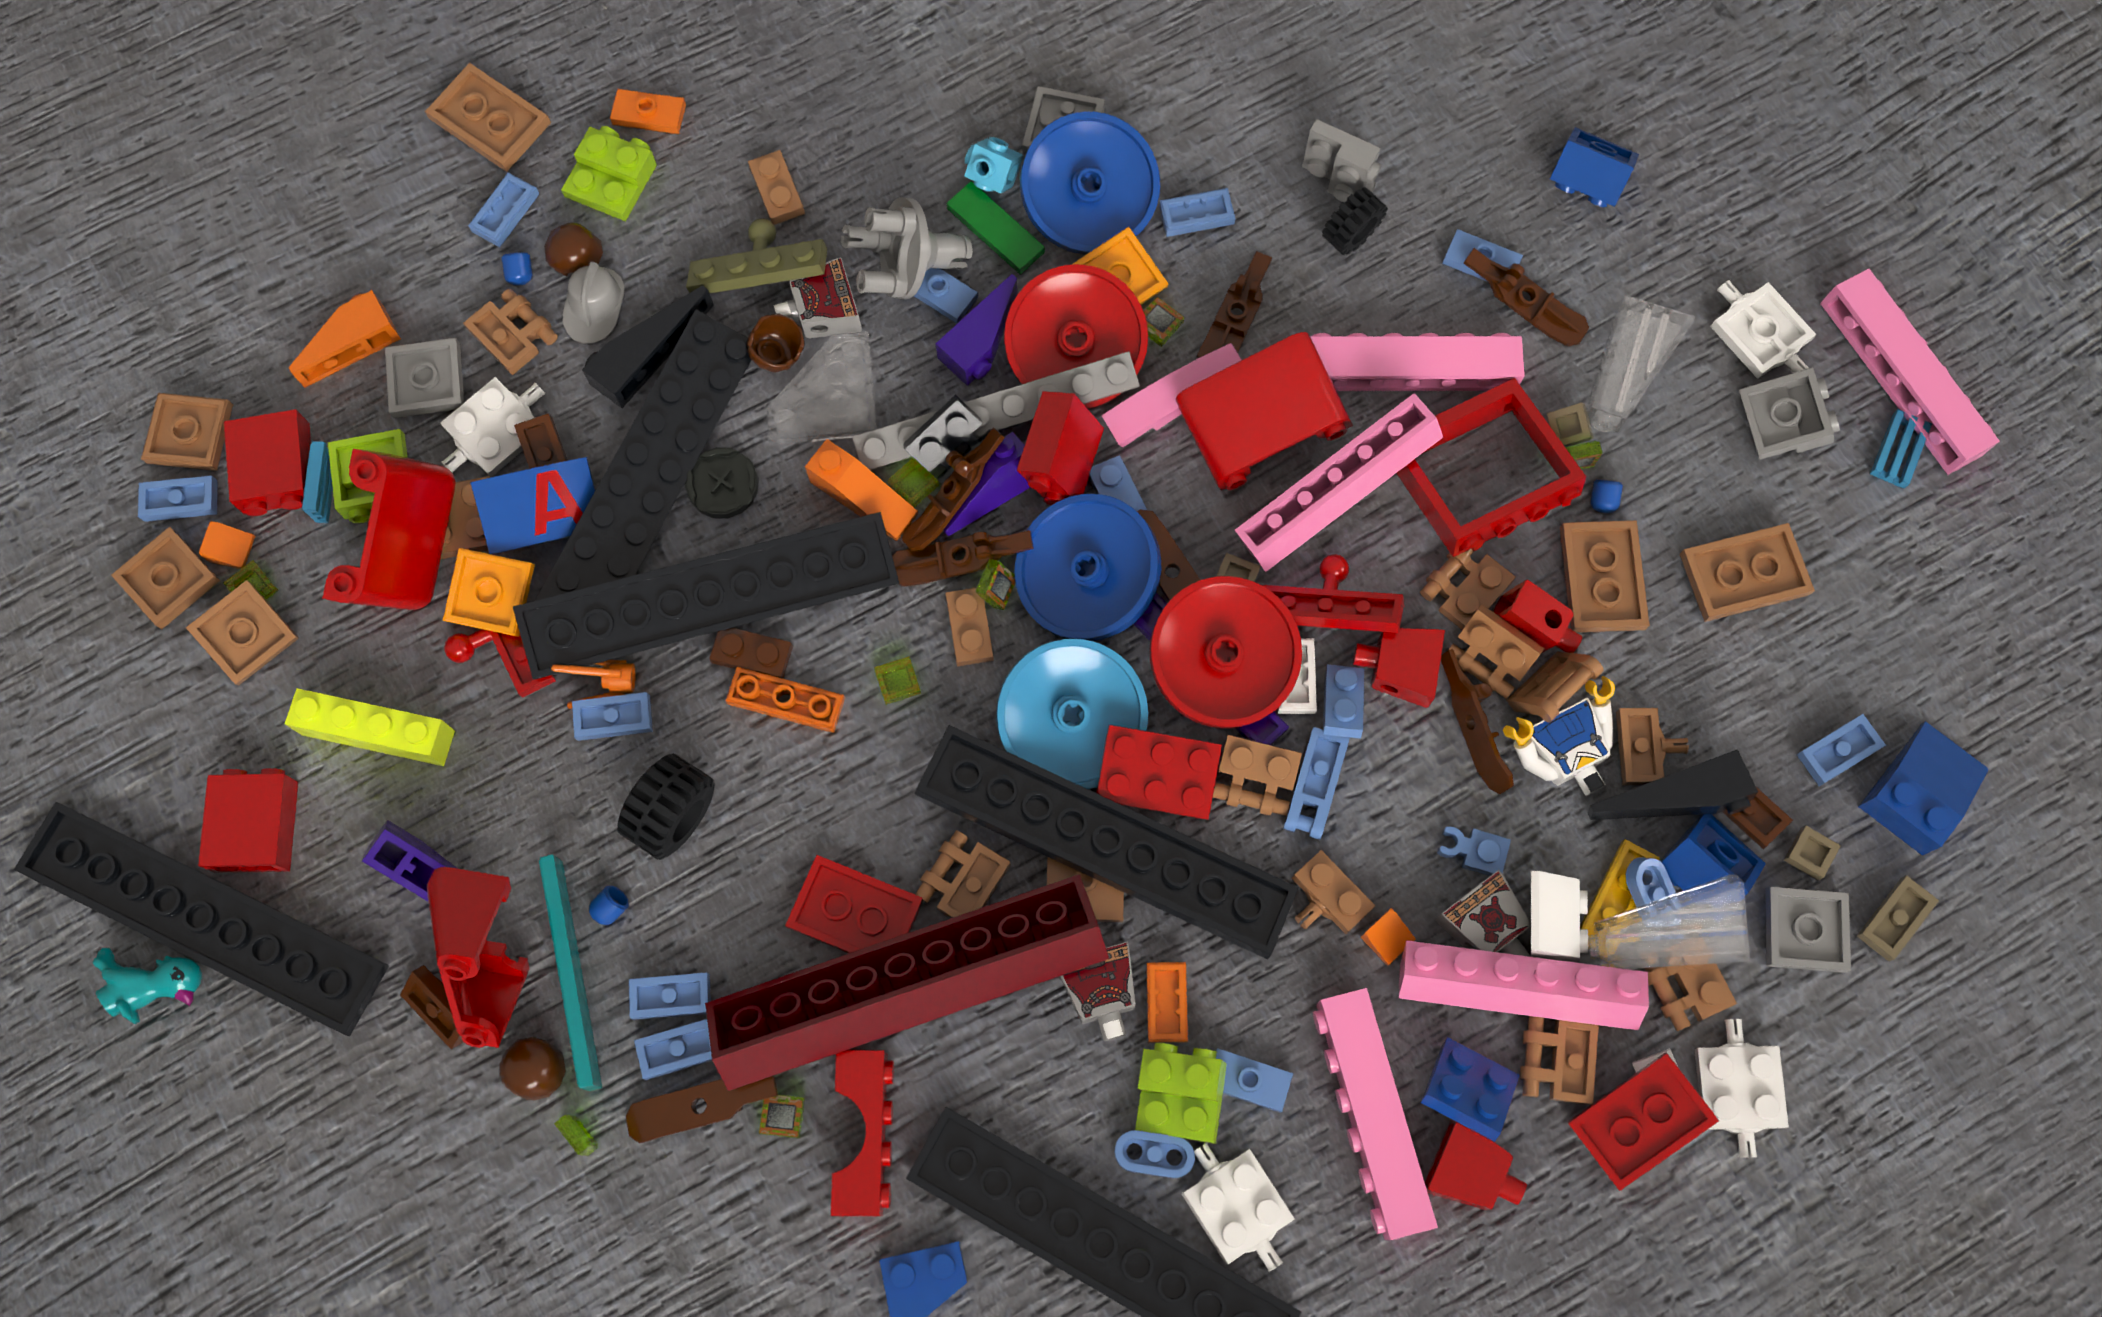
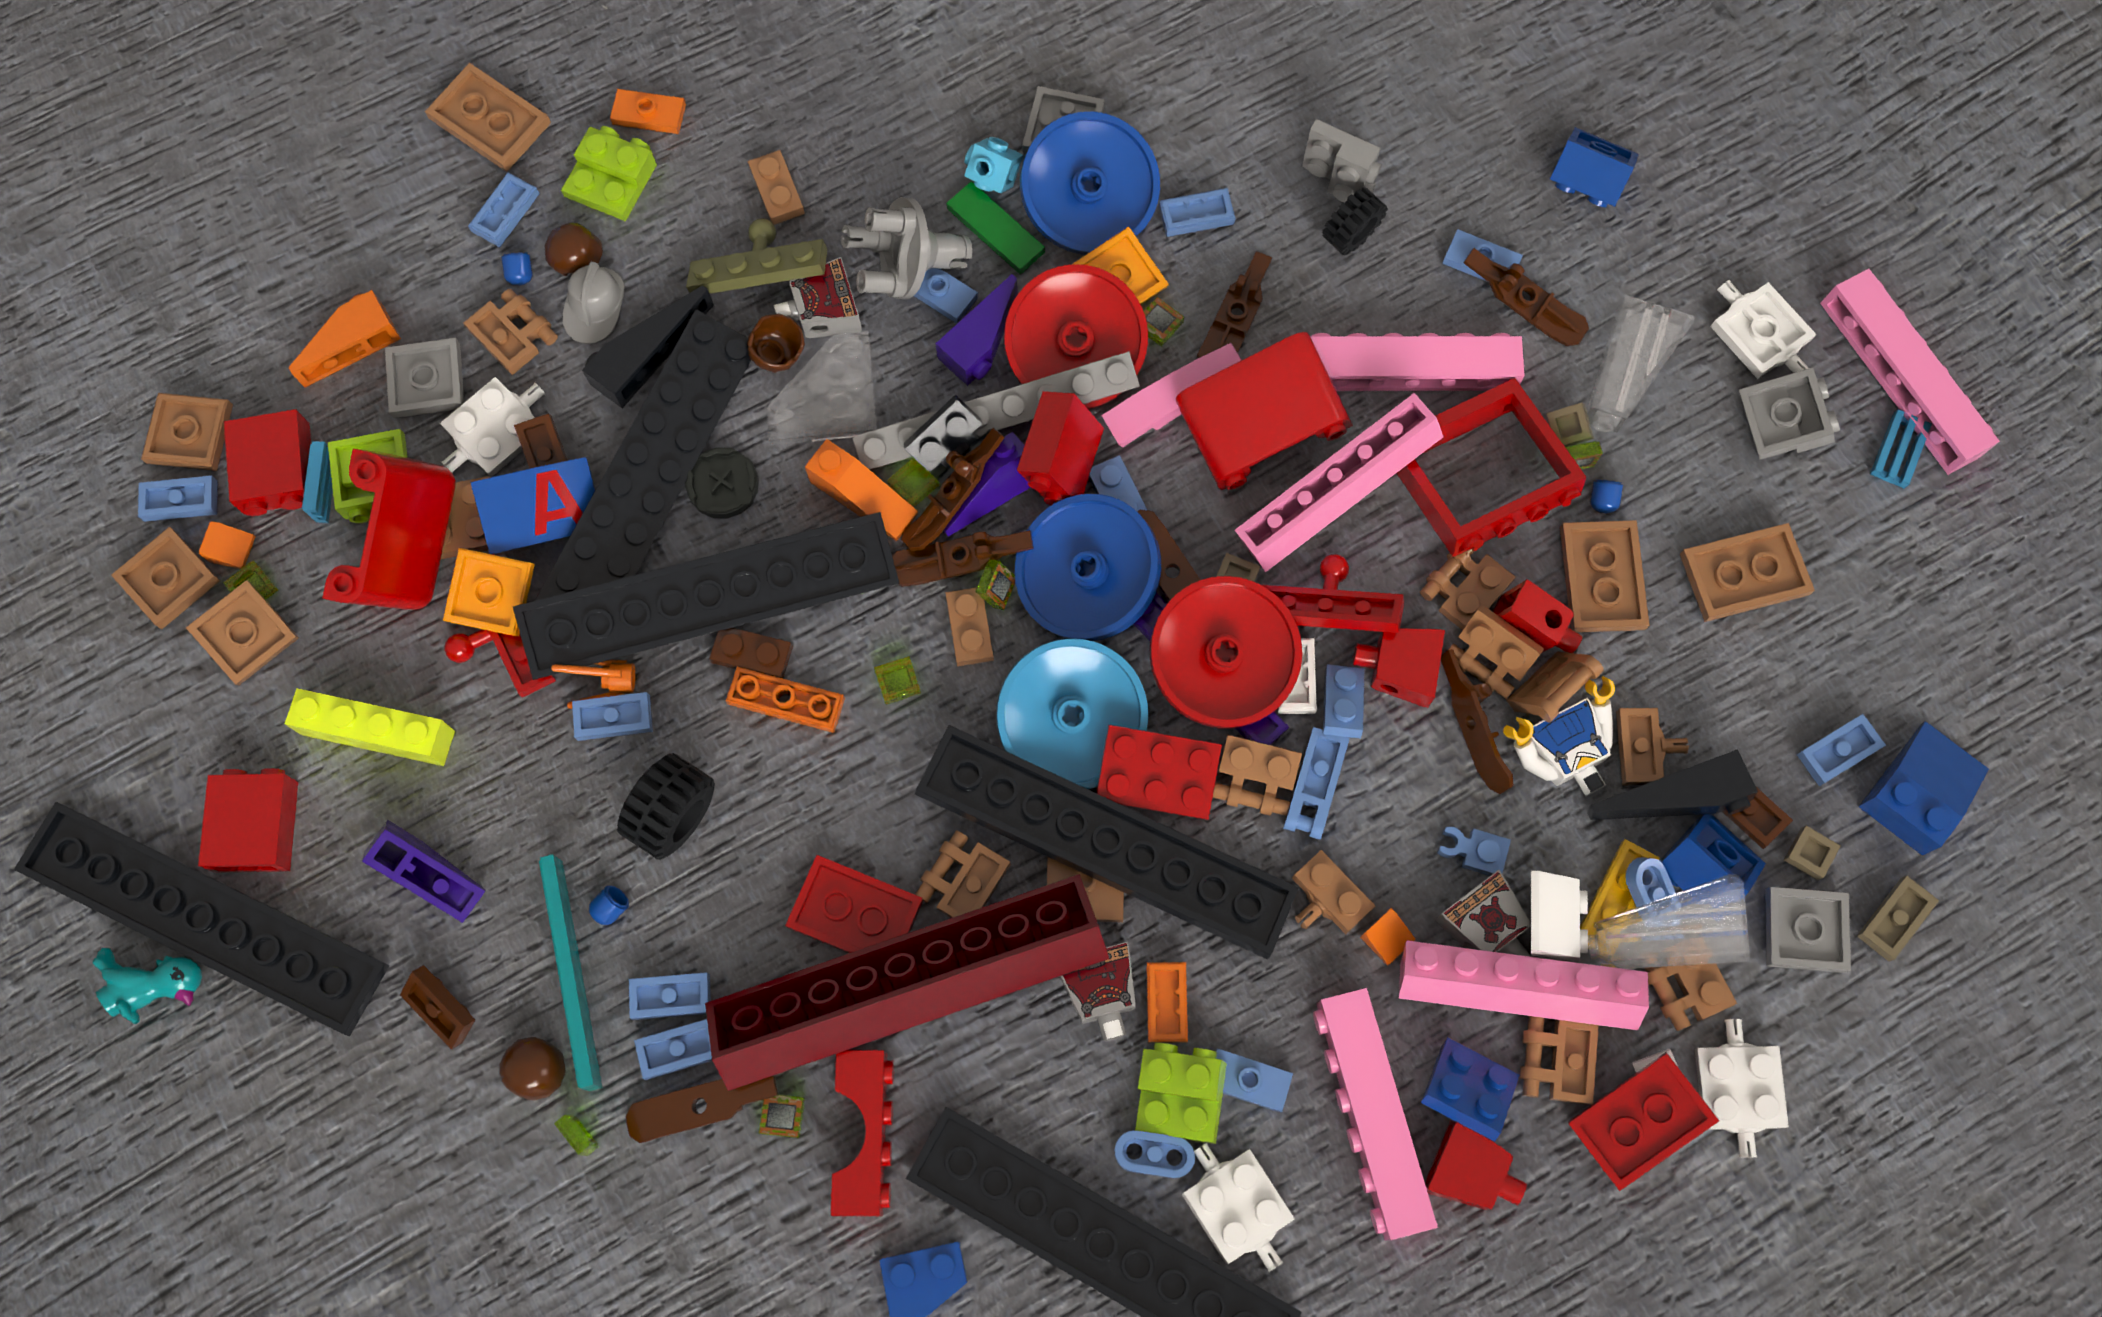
red windscreen [427,867,530,1048] -> none

